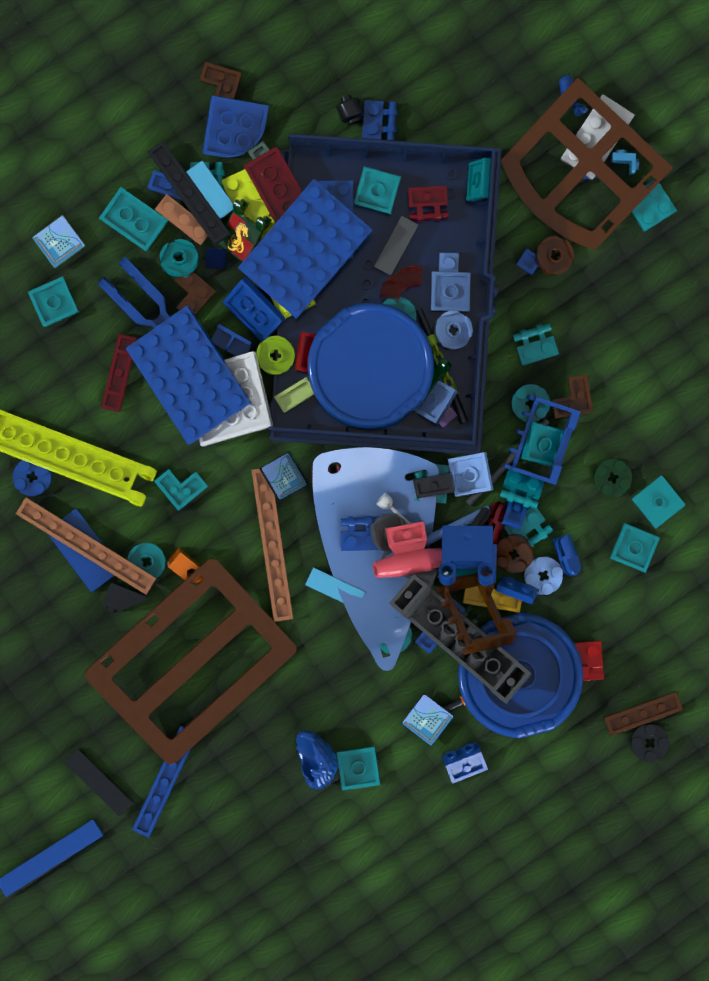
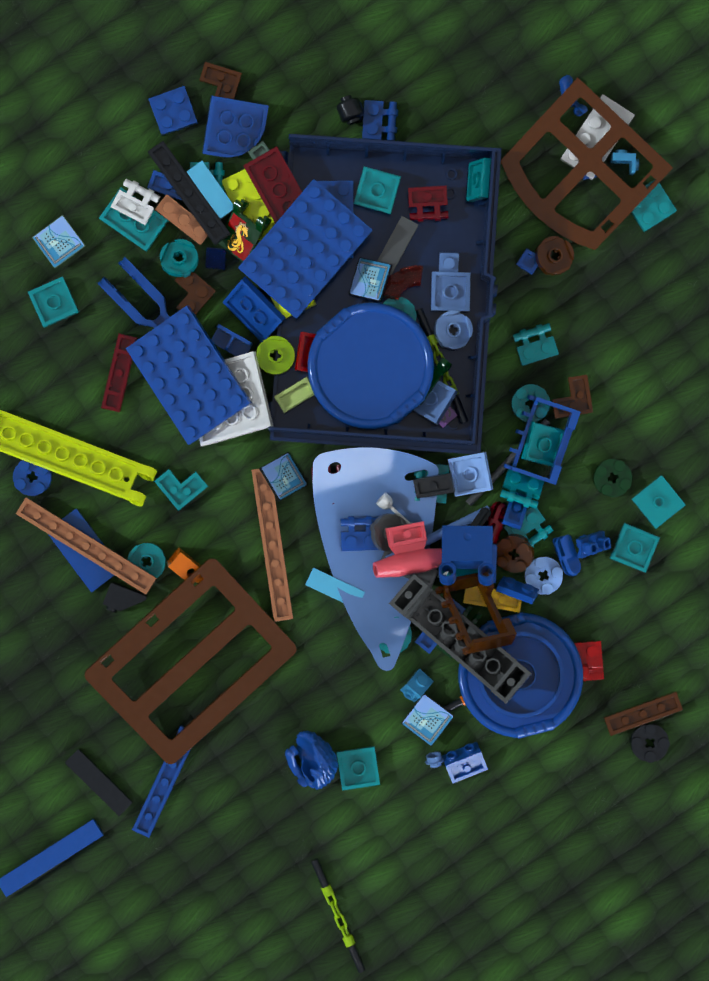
none -> white plate [111,179,161,226]
none -> blue plate [149,86,198,136]
none -> blue arm [285,745,308,787]
none -> piece [311,858,365,973]
none -> piece [349,257,392,302]
none -> dark azure bracket [400,669,434,702]
none -> medium blue plate [425,752,444,768]
none -> blue hips [576,531,611,558]

